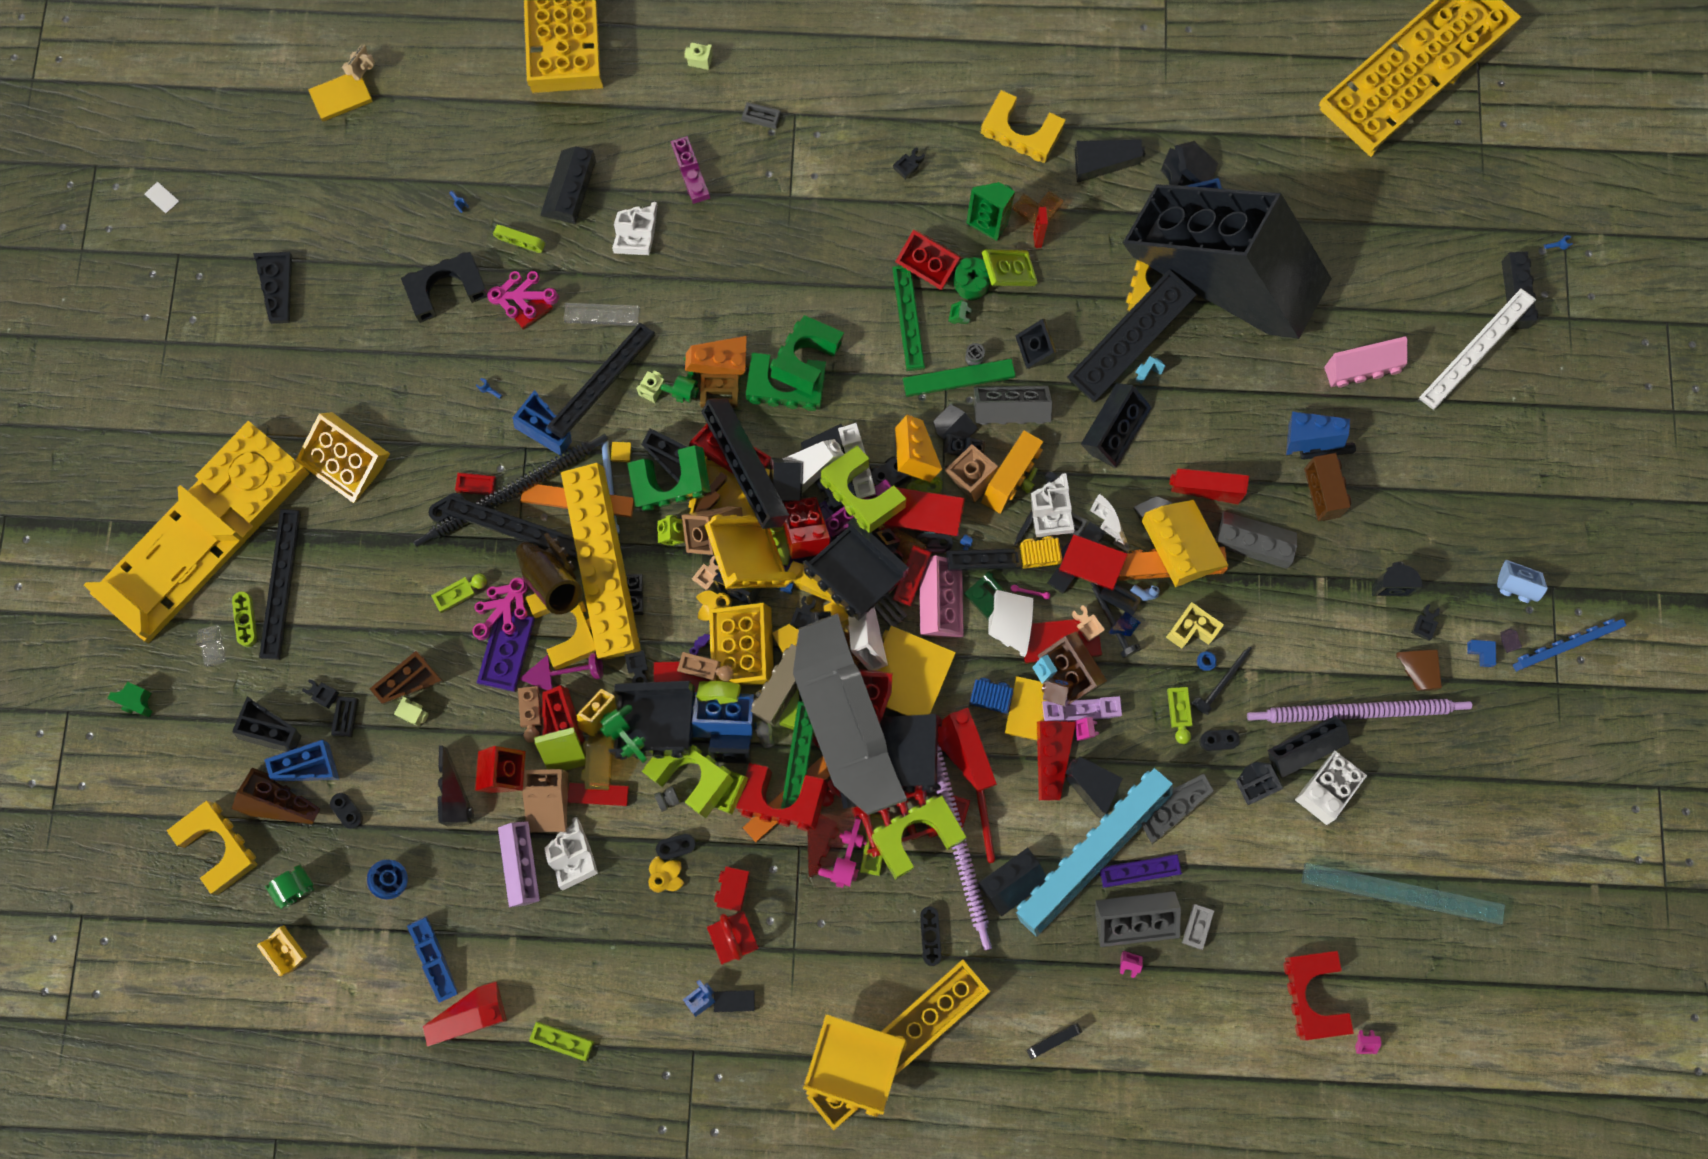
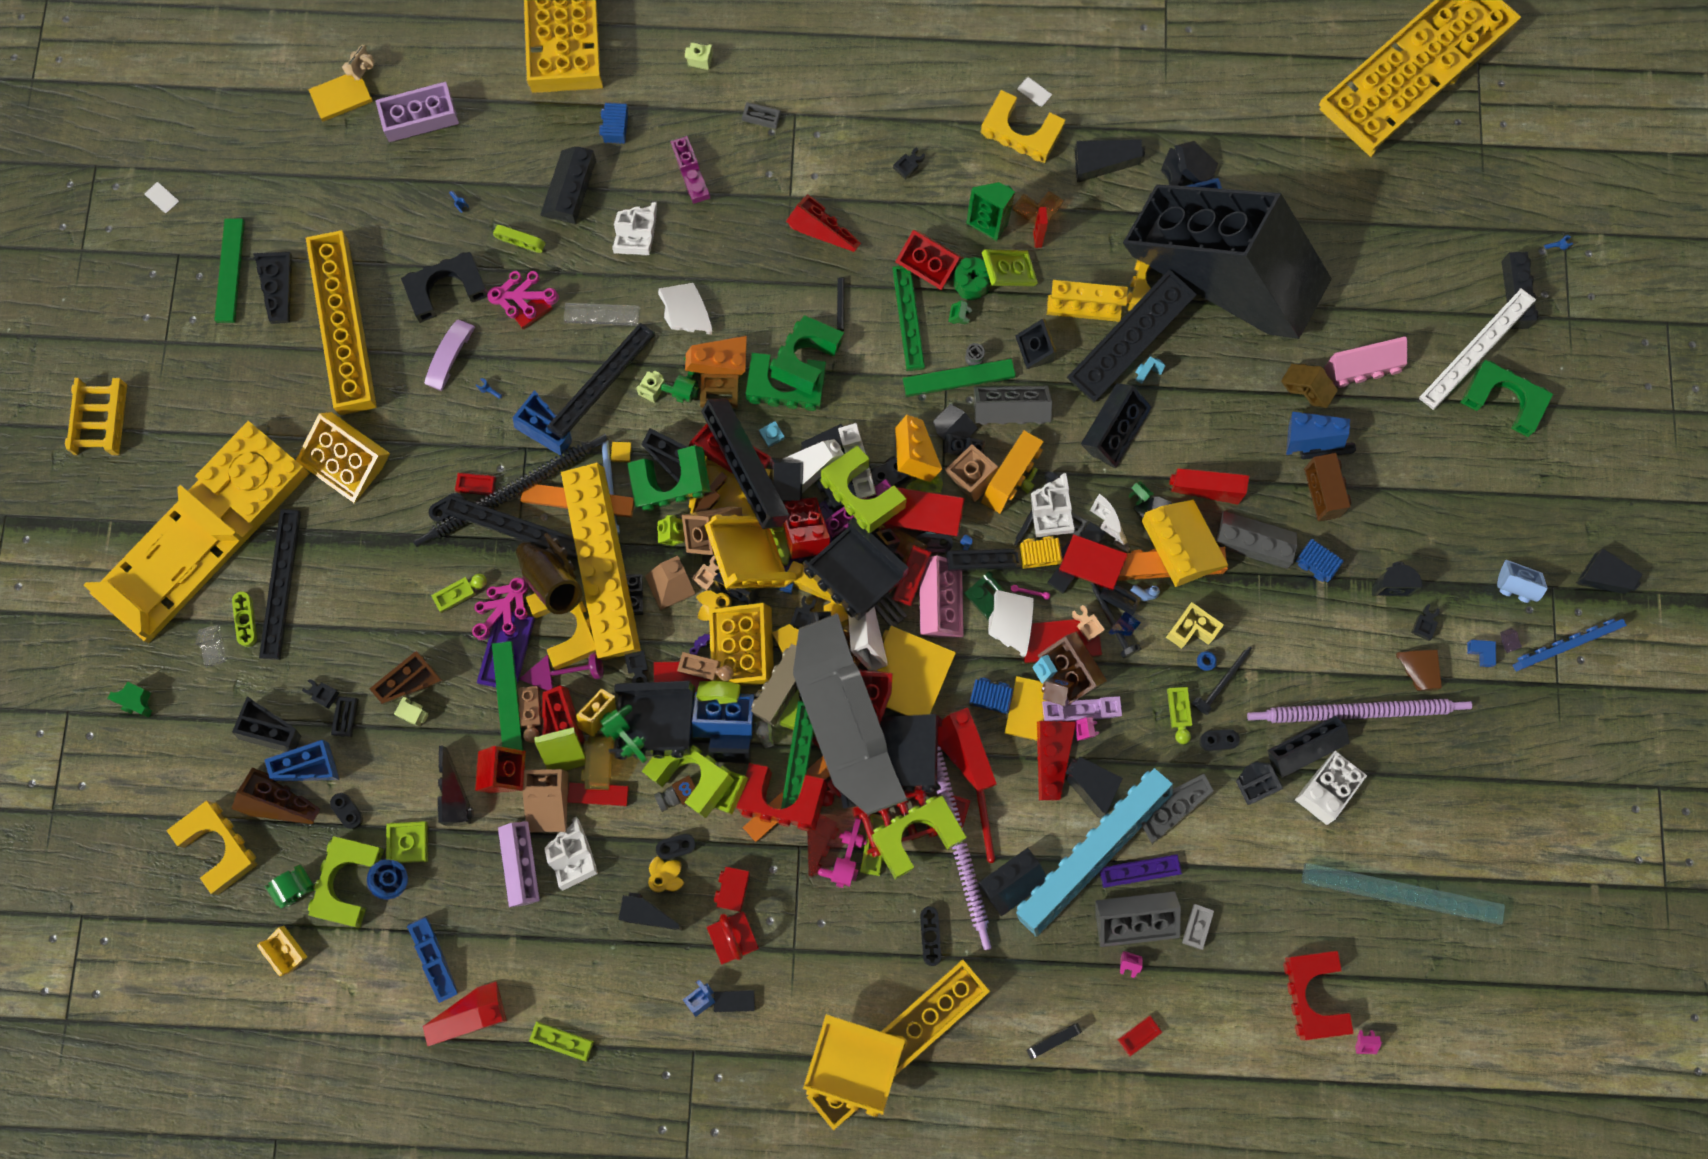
none -> yellow fence [65,378,127,455]
none -> green tile [214,218,245,323]
none -> yellow brick [306,230,377,415]
none -> lime arch [308,836,384,928]
none -> lavender brick [376,82,459,142]
none -> lime tile [386,821,428,863]
none -> lavender slope [425,319,475,391]
none -> green tile [492,641,524,751]
none -> blue brick [599,102,628,144]
none -> black slope [618,892,683,931]
none -> medium nougat slope [645,556,696,610]
none -> white slope [659,283,712,334]
none -> reddish brown brick [672,775,696,808]
none -> medium azure plate [759,422,785,448]
none -> red wedge [786,194,861,252]
none -> black bar [837,277,845,331]
none -> white sticker [1017,77,1052,107]
none -> yellow fence [1047,280,1128,322]
none -> red tile [1117,1015,1163,1057]
none -> green tile [1129,481,1154,505]
none -> pearl gold brick [1281,364,1338,408]
none -> blue brick [1295,539,1343,582]
none -> green arch [1460,360,1553,437]
none -> black slope [1576,548,1643,594]

